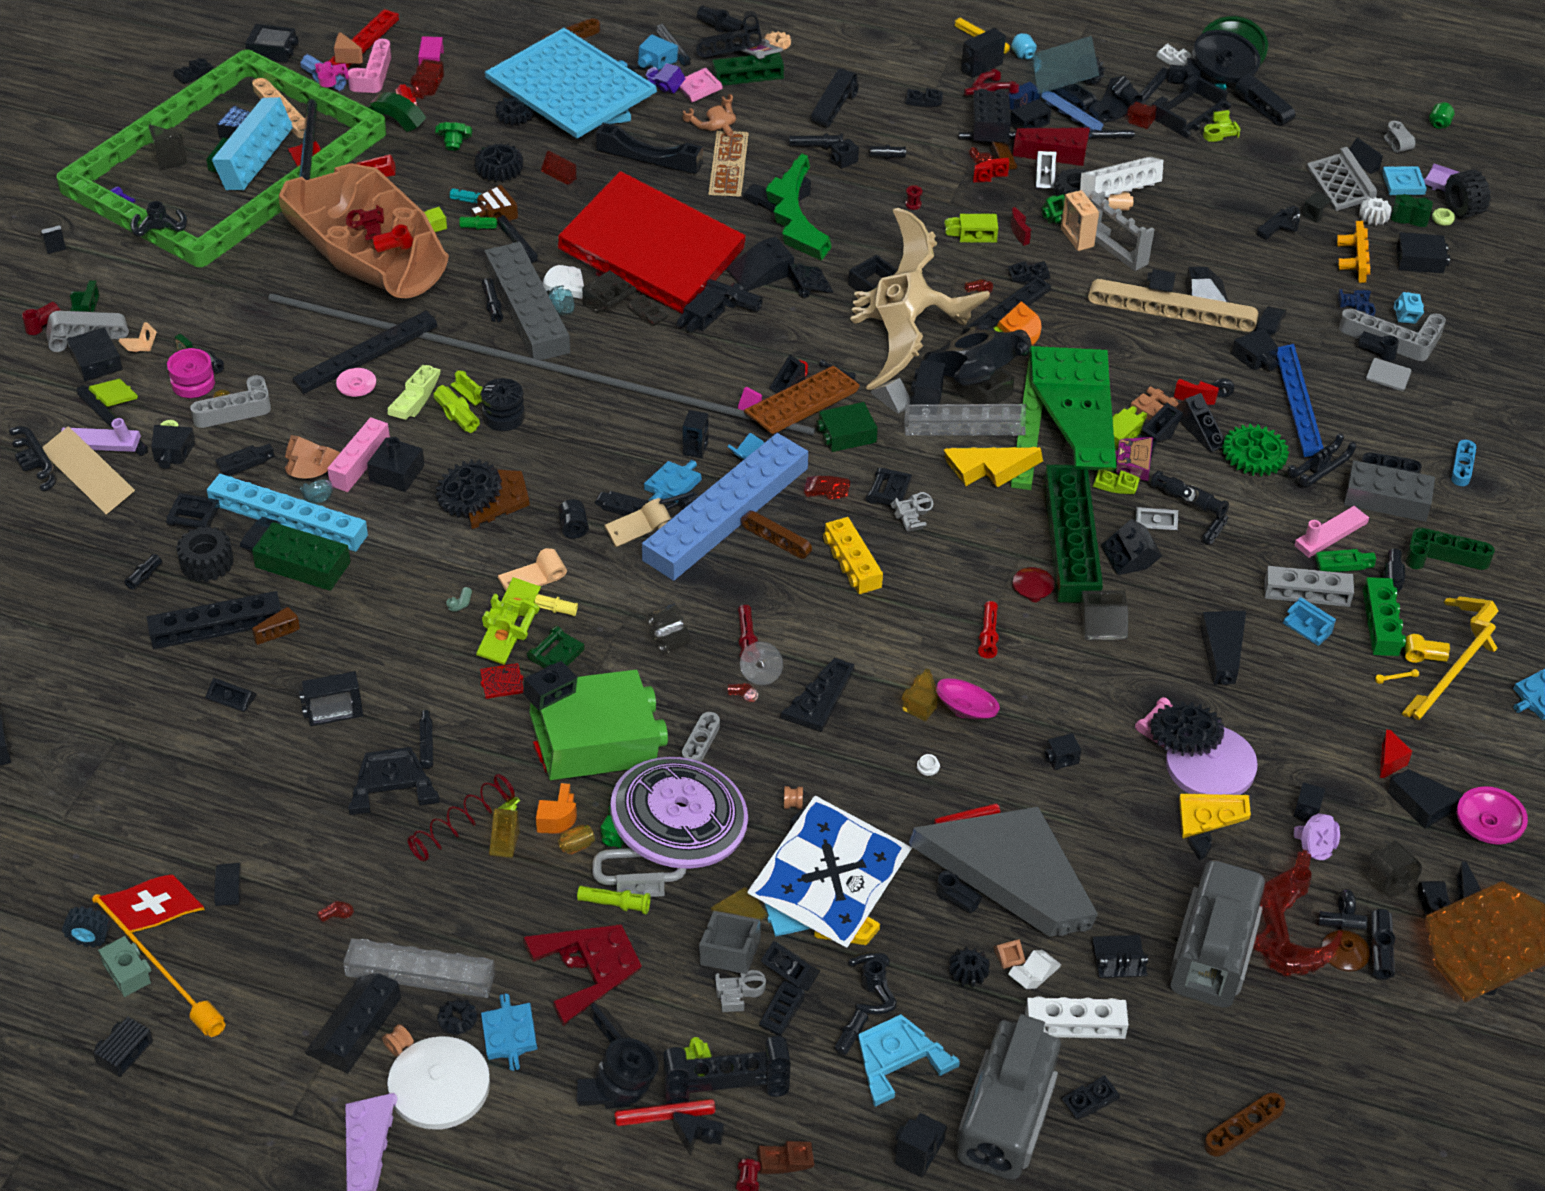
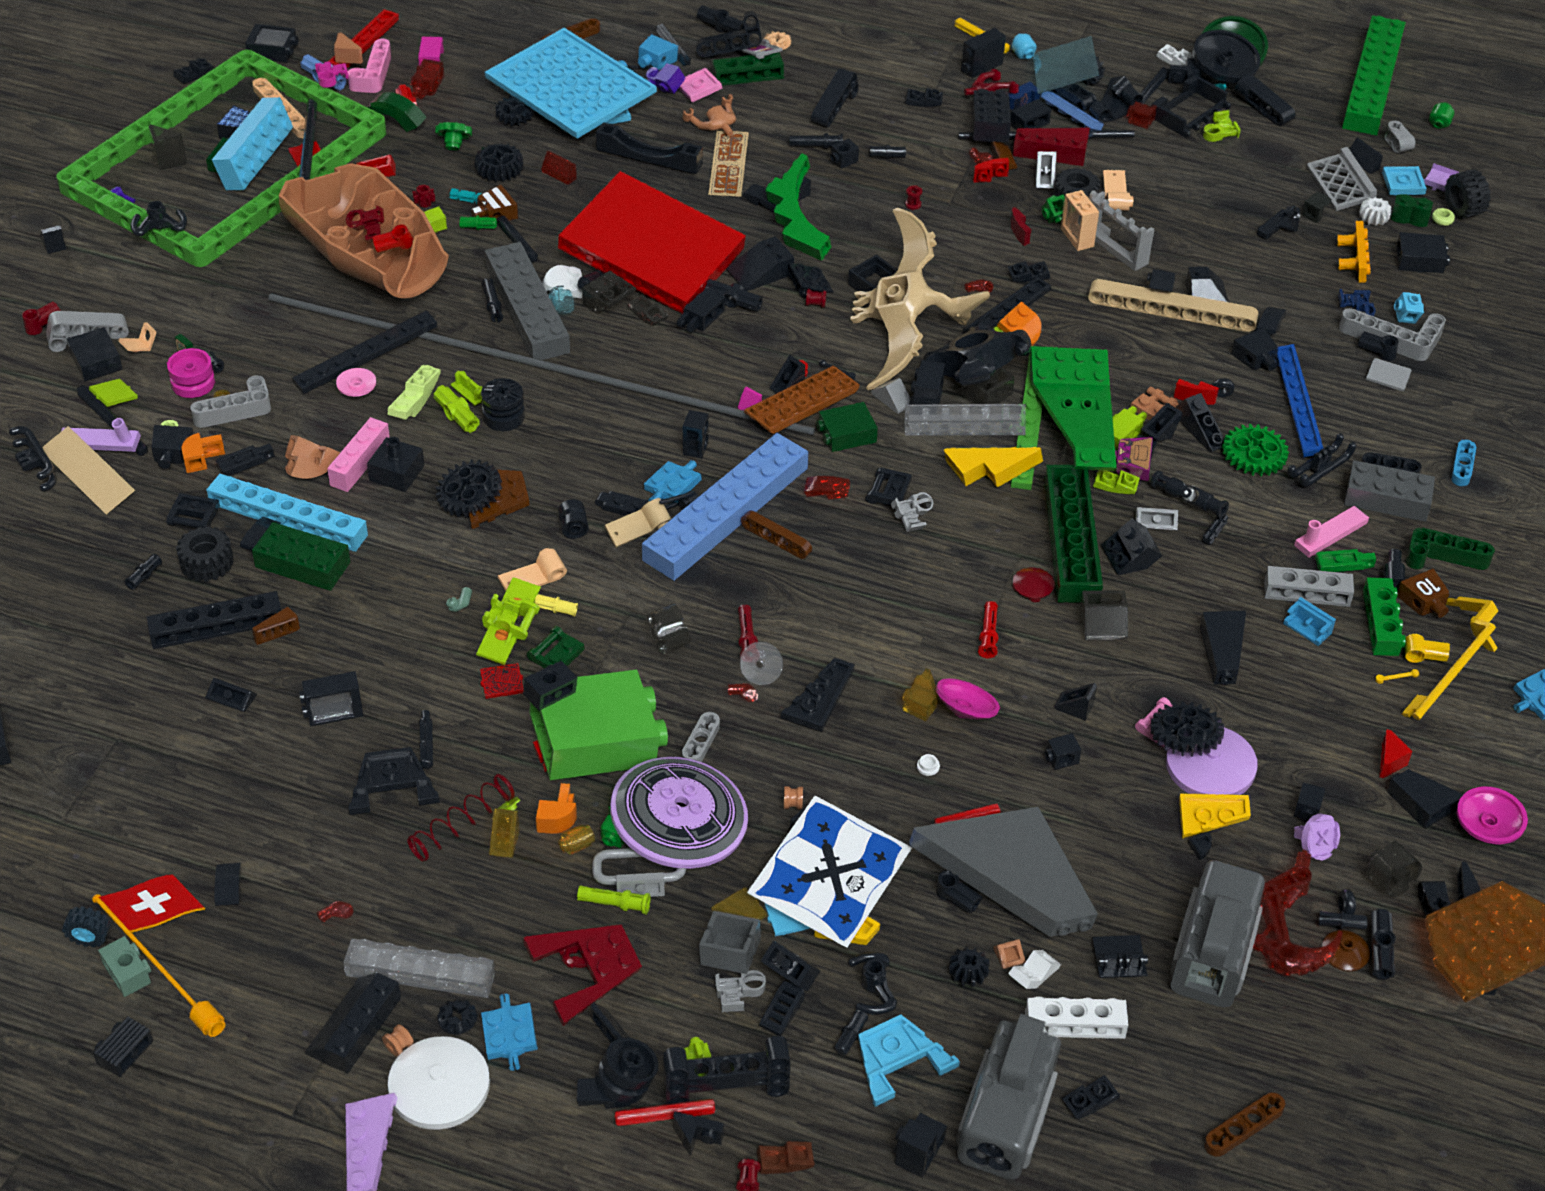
dark green panel [70,280,100,312] -> none
clear light blue hair [300,480,333,503] -> none
dark azure bracket [727,433,764,460] -> none
yellow brick [823,517,883,594] -> none
lime hinge [945,214,998,242] -> none
white brick [1080,157,1164,198] -> none
none -> orange brick [182,433,225,473]
none -> dark red gear [413,185,436,208]
none -> black cylinder [577,270,604,290]
none -> dark red bush [806,289,827,308]
none -> black slope [1054,683,1097,721]
none -> green brick [1342,16,1406,136]
none -> reddish brown torso [1397,569,1449,618]

